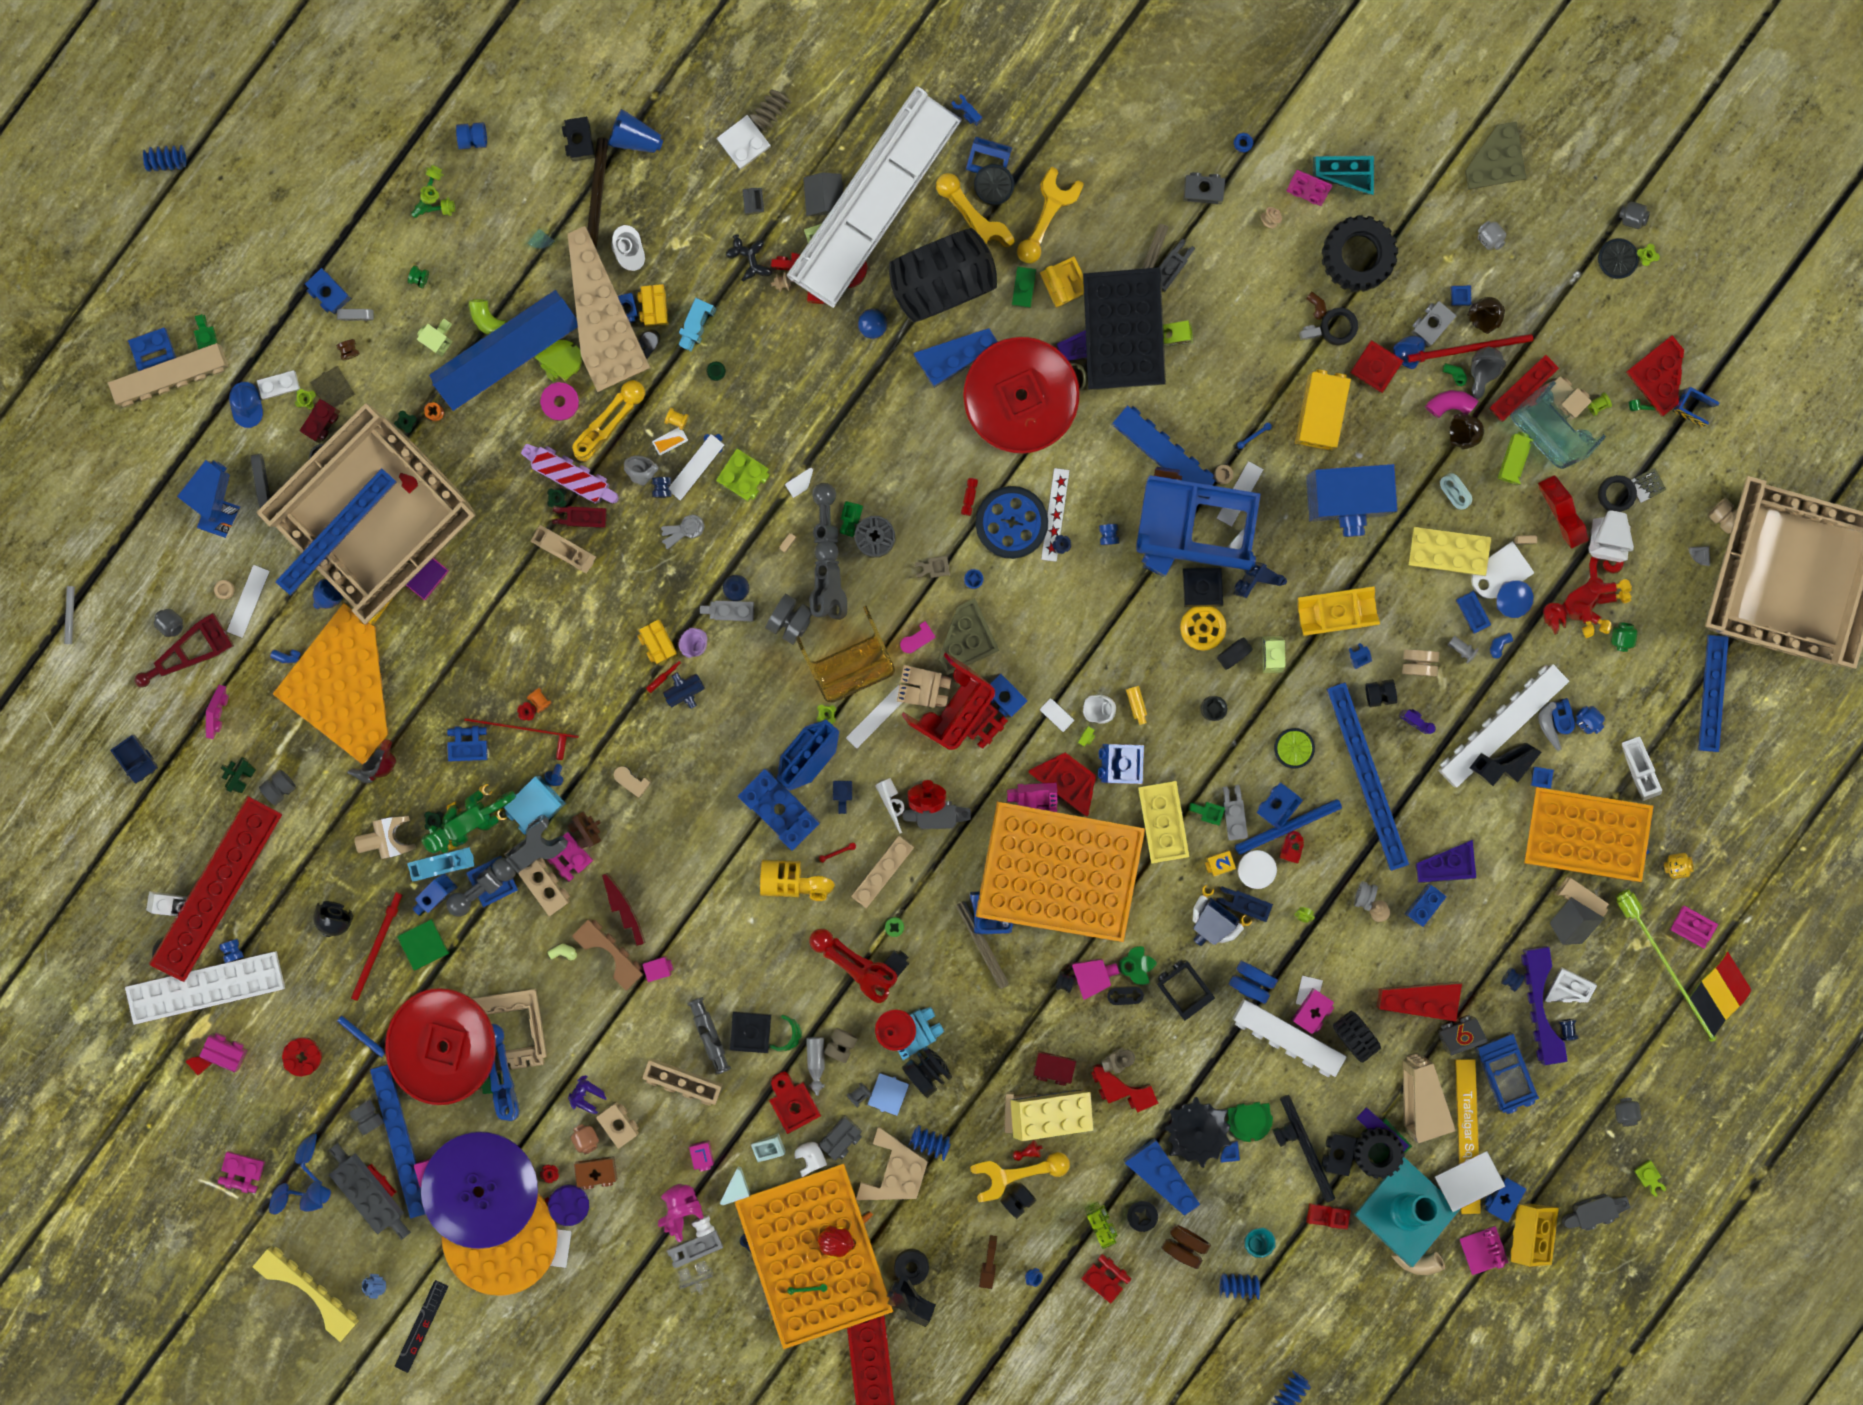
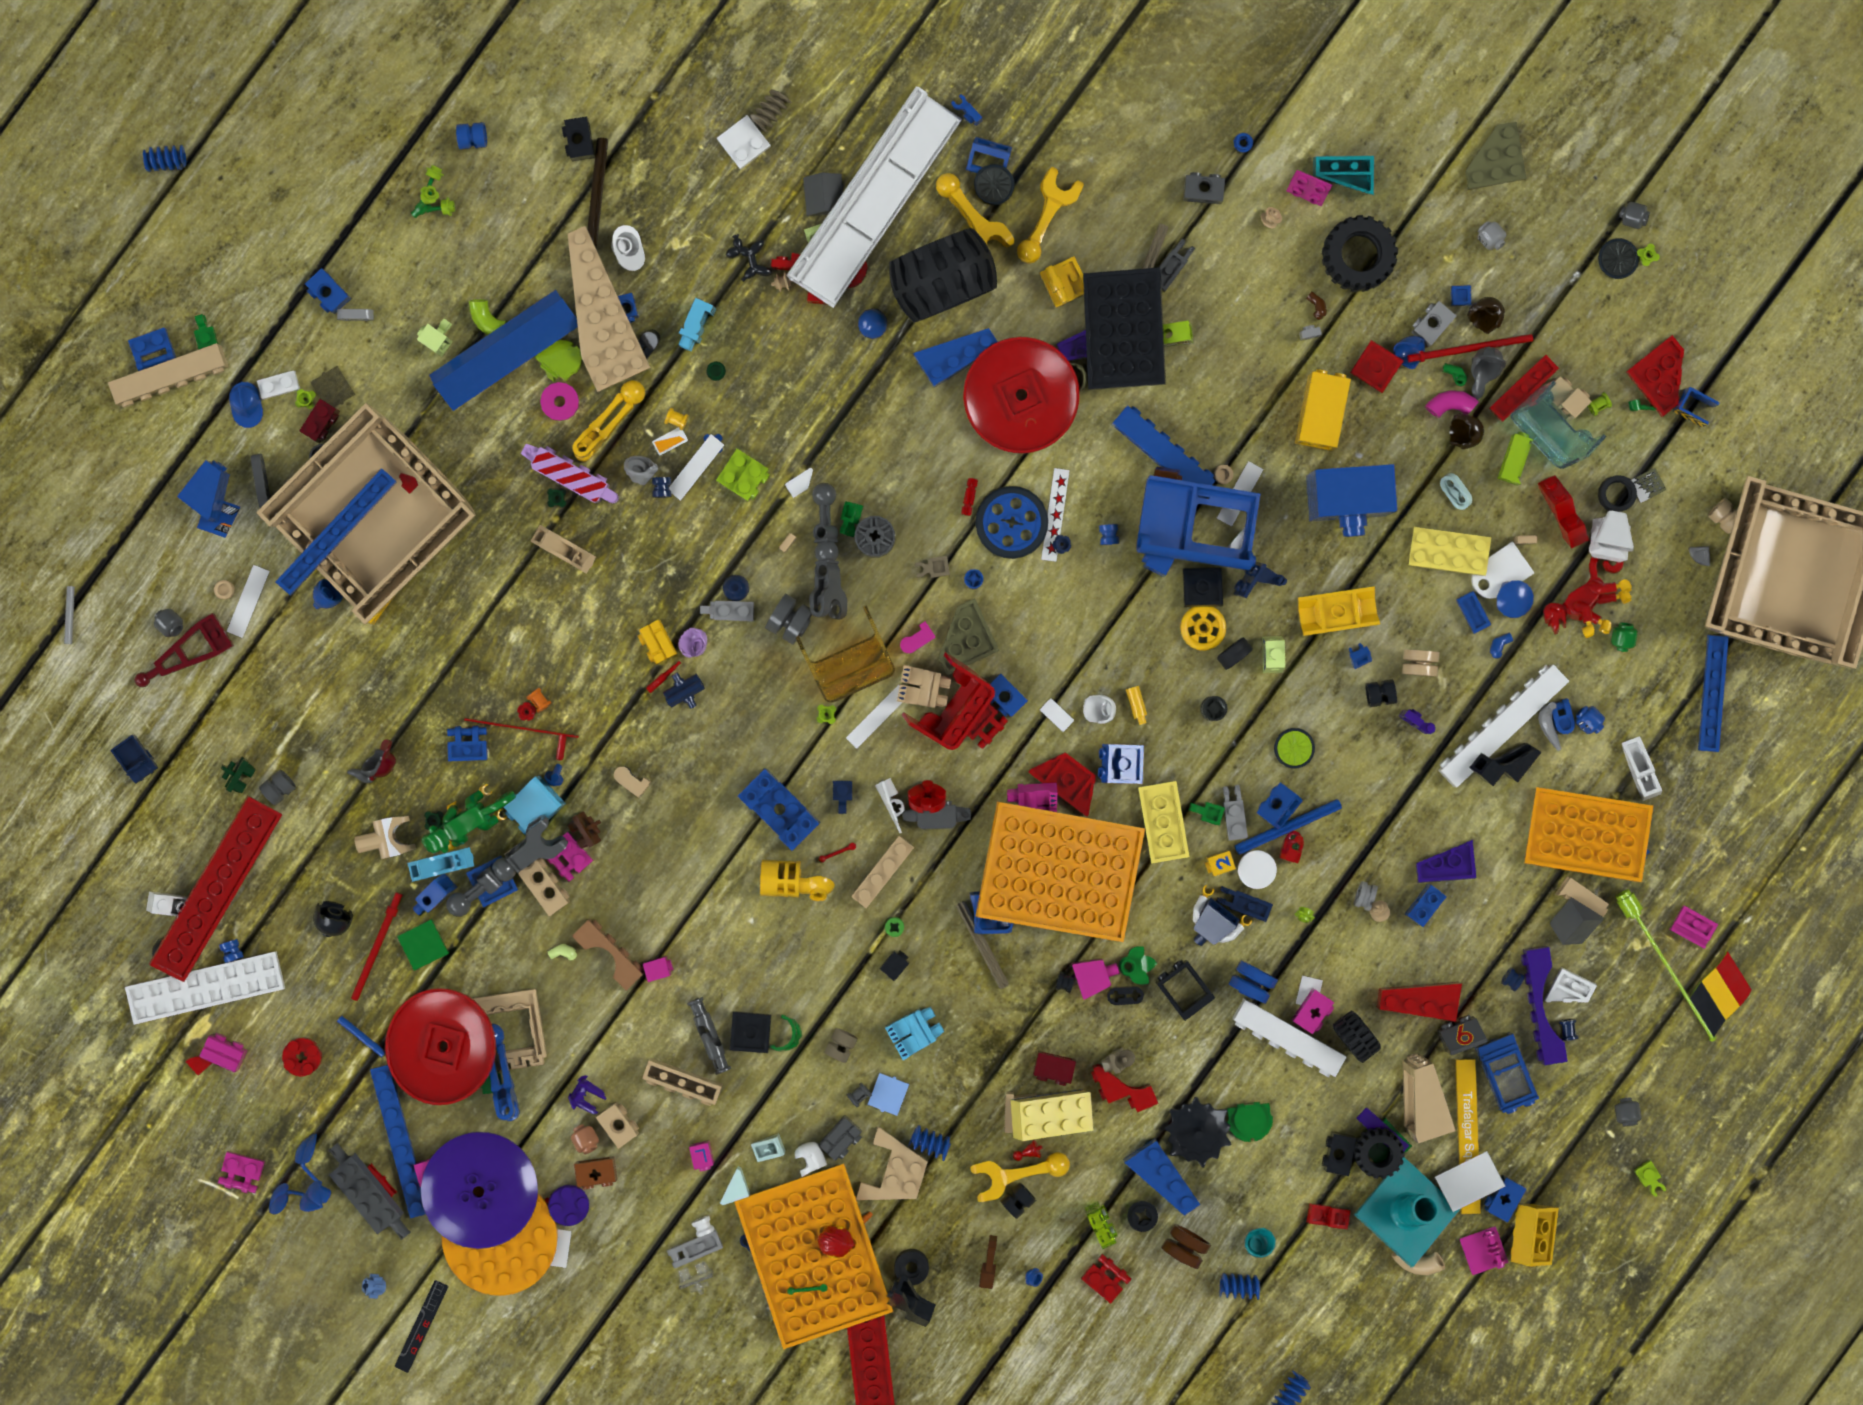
dark pink plate [206,685,229,739] -> none
light yellow arch [252,1246,359,1342] -> none
blue arm [270,649,301,663] -> none
light orange plate [273,603,389,764] -> none
reddish brown wheel [336,339,360,360] -> none
dark grey wheel [349,1100,384,1136] -> none
dark green plate [394,411,417,433] -> none
dark purple tile [406,558,449,600] -> none
green wheel [407,265,429,289] -> none
orange bush [424,402,444,421] -> none
clear light blue tile [527,229,555,249] -> none
red plate [540,1164,559,1183] -> none
dark red hinge [552,506,607,528] -> none
dark red slope [602,873,646,946] -> none
blue cone [608,109,663,153] -> none
yellow brick [638,284,669,327] -> none
dark pink piece [658,1184,704,1242] -> none
light grey piece [661,514,705,549] -> none
dark grey piece [743,188,764,215] -> none
red plate [769,1071,821,1134] -> none
blue wedge [776,719,839,791] -> none
light grey wheel [806,1037,825,1096] -> none
red piece [809,928,897,1003] -> none
red piece [875,1009,916,1051] -> none
black wheel [902,1046,953,1098] -> none
green tile [1012,266,1036,308] -> none
lime plate [1077,726,1096,747] -> none
blue tile [1220,1141,1240,1163] -> none
blue hinge [1237,423,1272,449] -> none
black wheel [1272,1122,1298,1147] -> none
black axle [1280,1095,1335,1203] -> none
black tyre [1320,307,1358,345] -> none
blue plate [1327,682,1409,871] -> none
light grey pin [1448,636,1479,664] -> none
blue plate [1530,767,1554,789] -> none
dark grey hinge [1561,1193,1630,1231] -> none
yellow head [1664,853,1694,879] -> none

